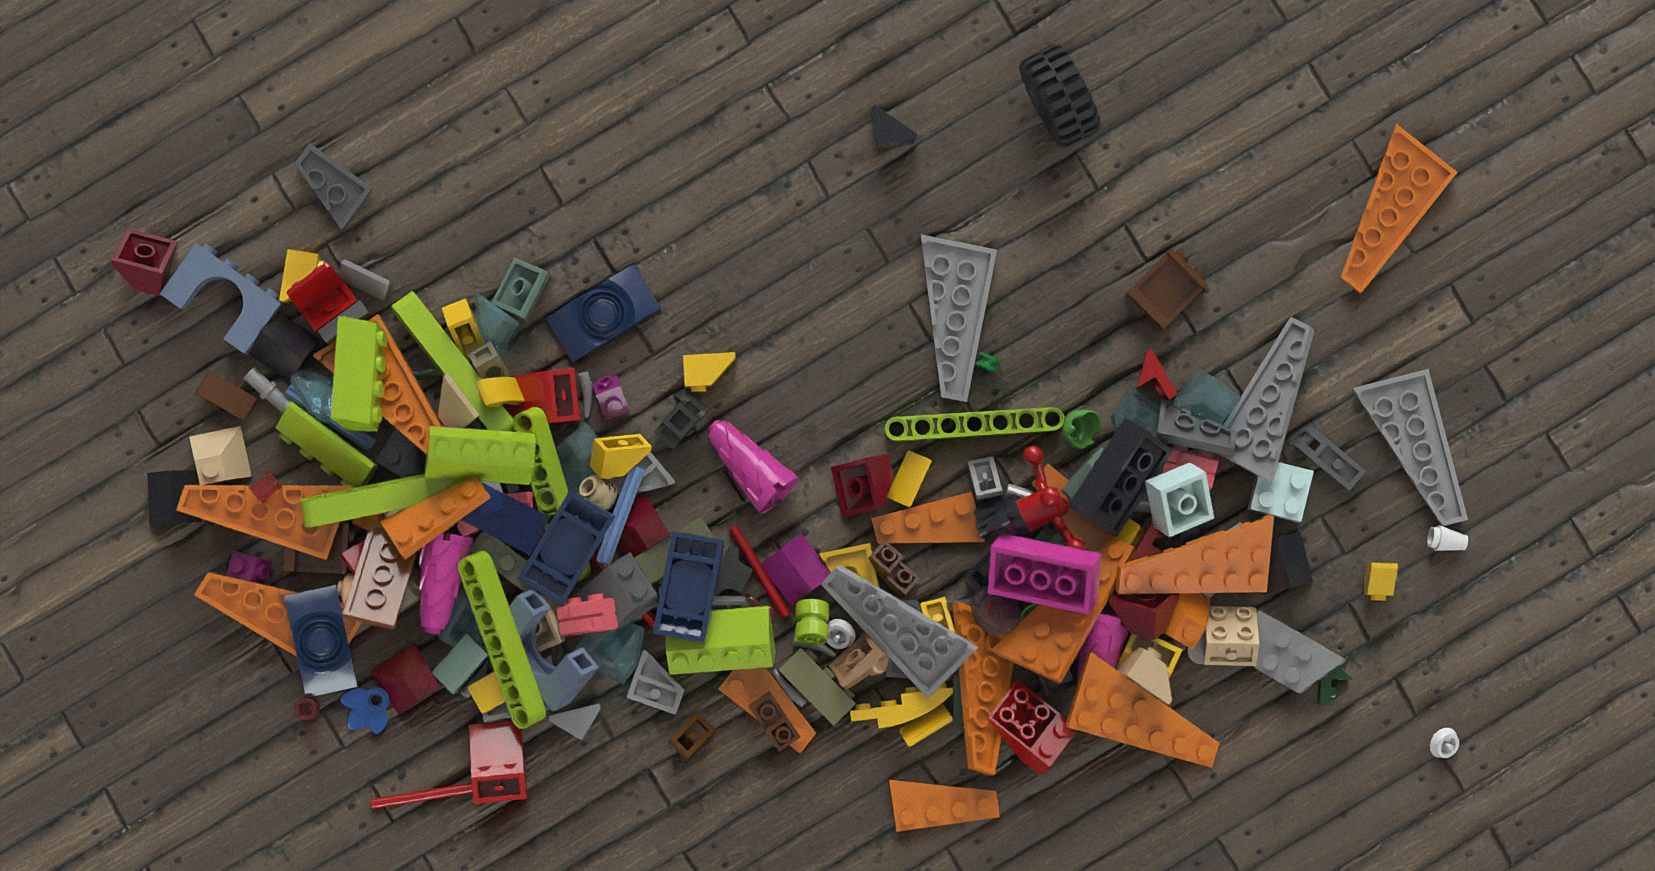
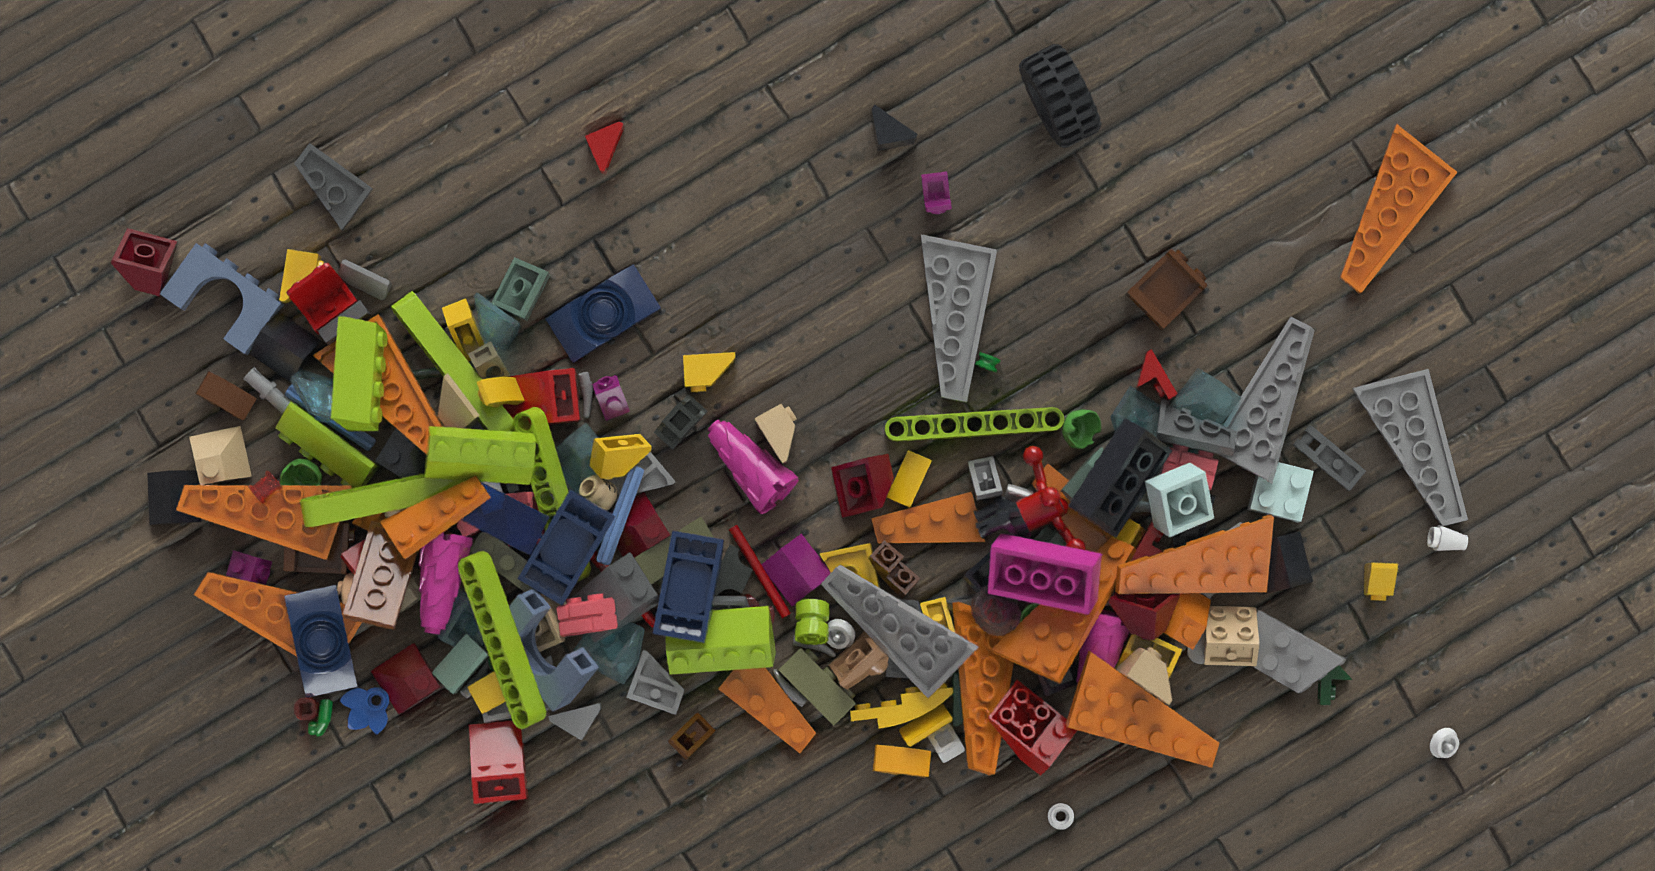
red bar [370,782,473,809] -> none
reddish brown slope [748,691,800,752] -> none
orange wing [889,780,1000,832] -> none
none -> bright green hair [279,459,322,486]
none -> green arm [308,699,333,737]
none -> red slope [585,122,625,174]
none -> tan slope [755,404,797,465]
none -> light orange slope [873,745,931,778]
none -> magenta bracket [921,171,952,214]
none -> white slope [927,723,965,763]
none -> white plate [1048,803,1074,830]

